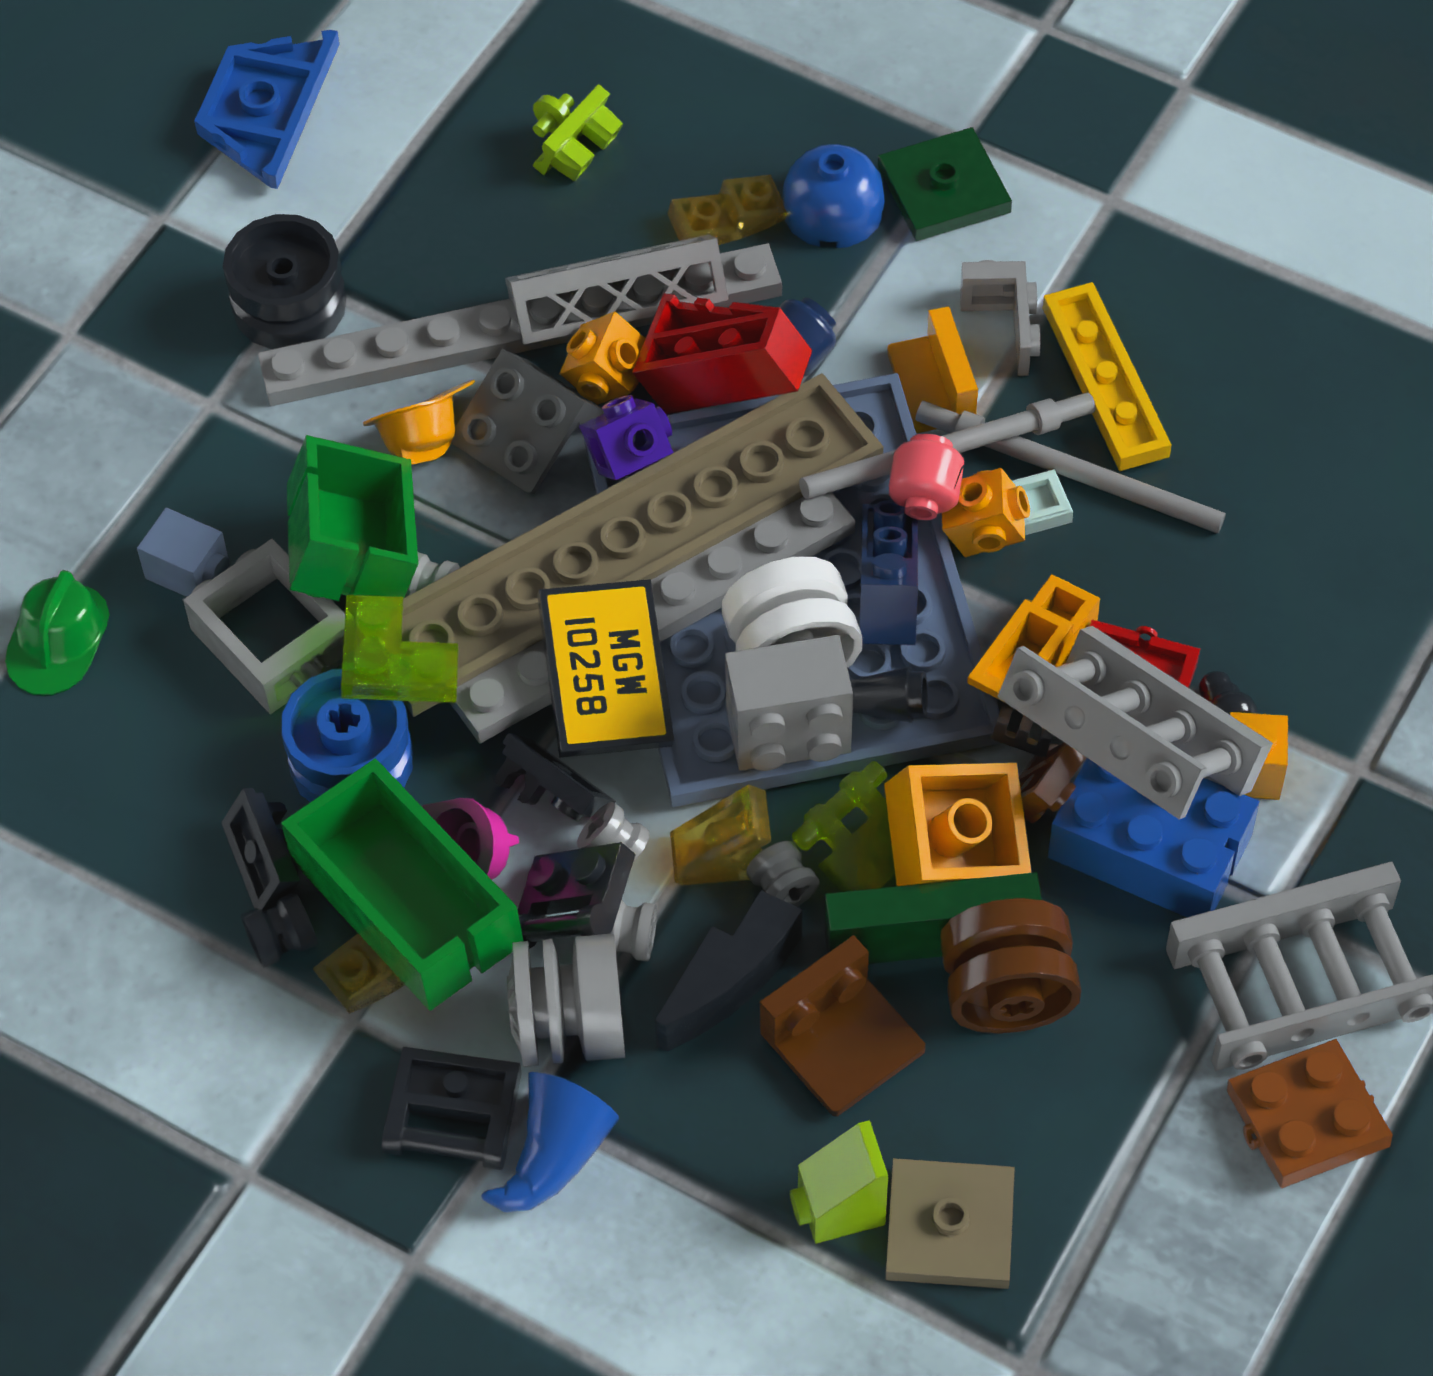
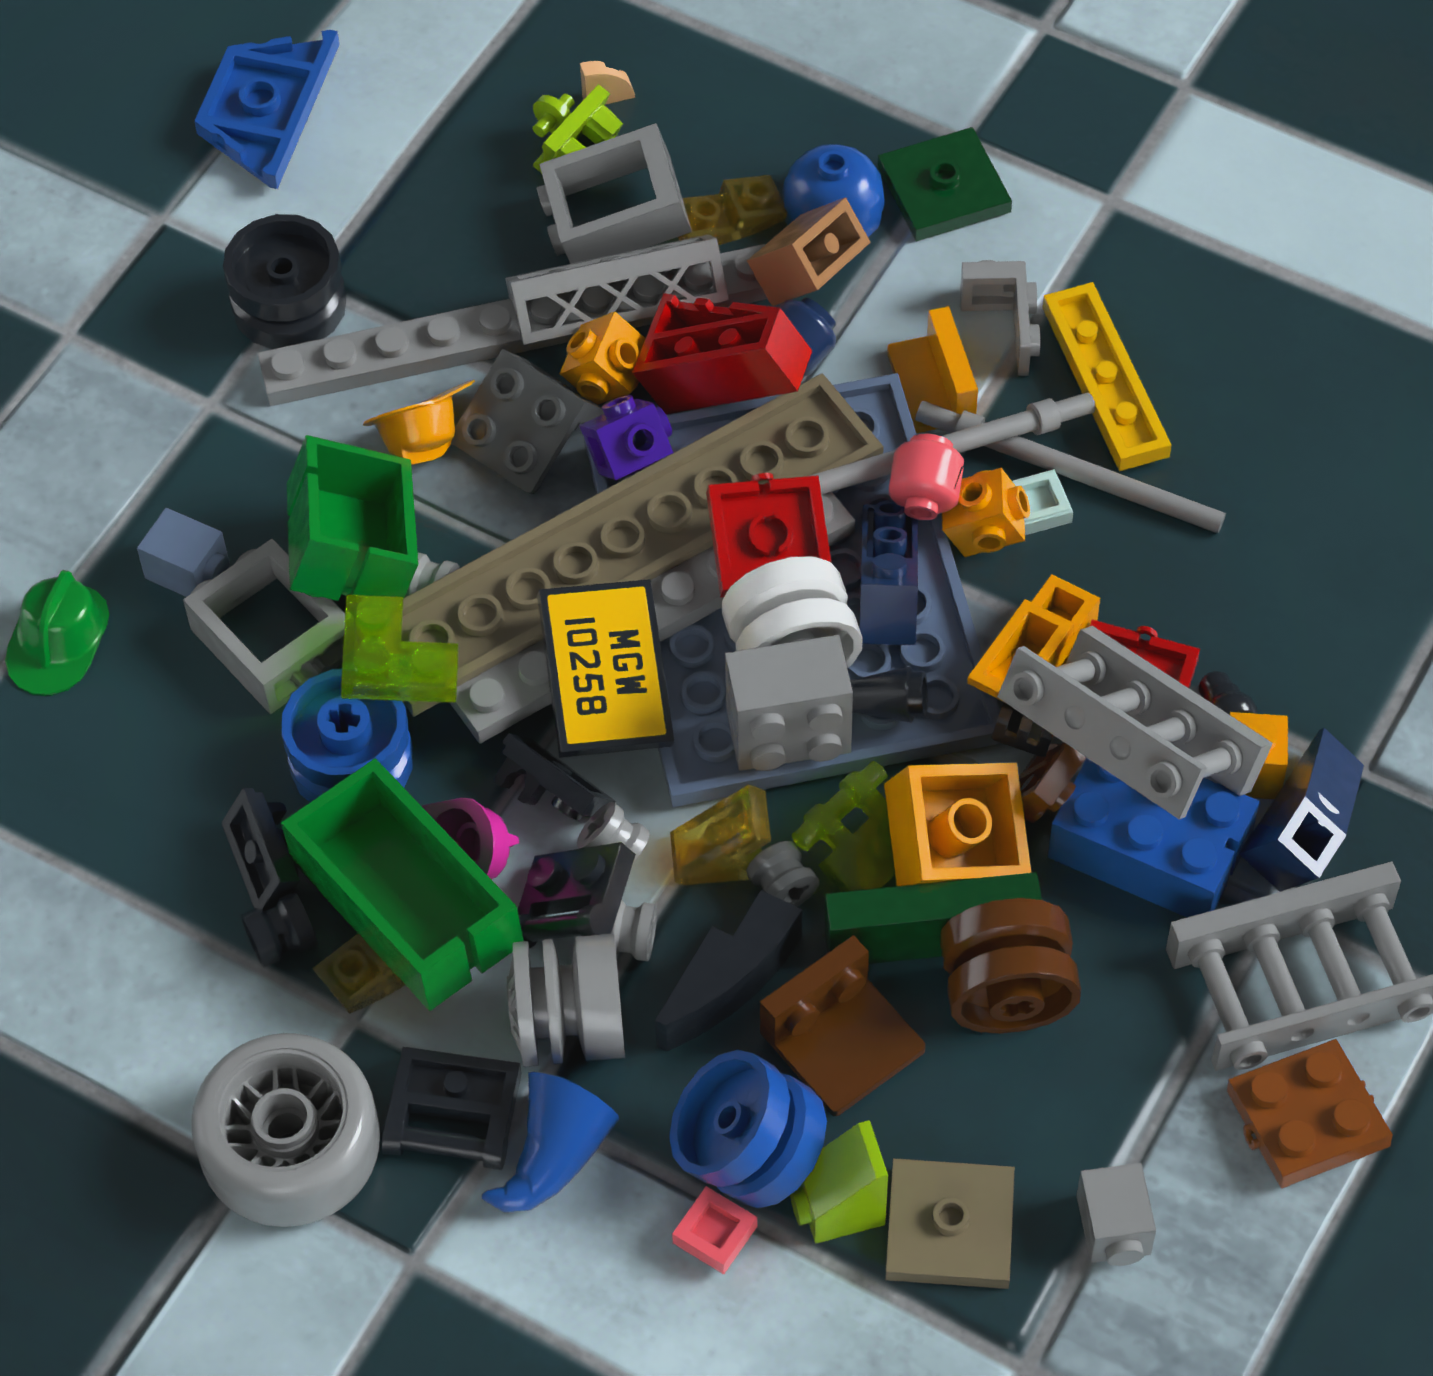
none -> light grey wheel [192,1033,380,1227]
none -> light grey window [537,123,692,264]
none -> light nougat tile [580,61,635,105]
none -> blue wheel [669,1050,827,1208]
none -> coral plate [672,1186,758,1274]
none -> red plate [706,473,831,598]
none -> medium nougat brick [747,197,871,306]
none -> light grey brick [1077,1163,1156,1266]
none -> slope [1239,728,1364,892]

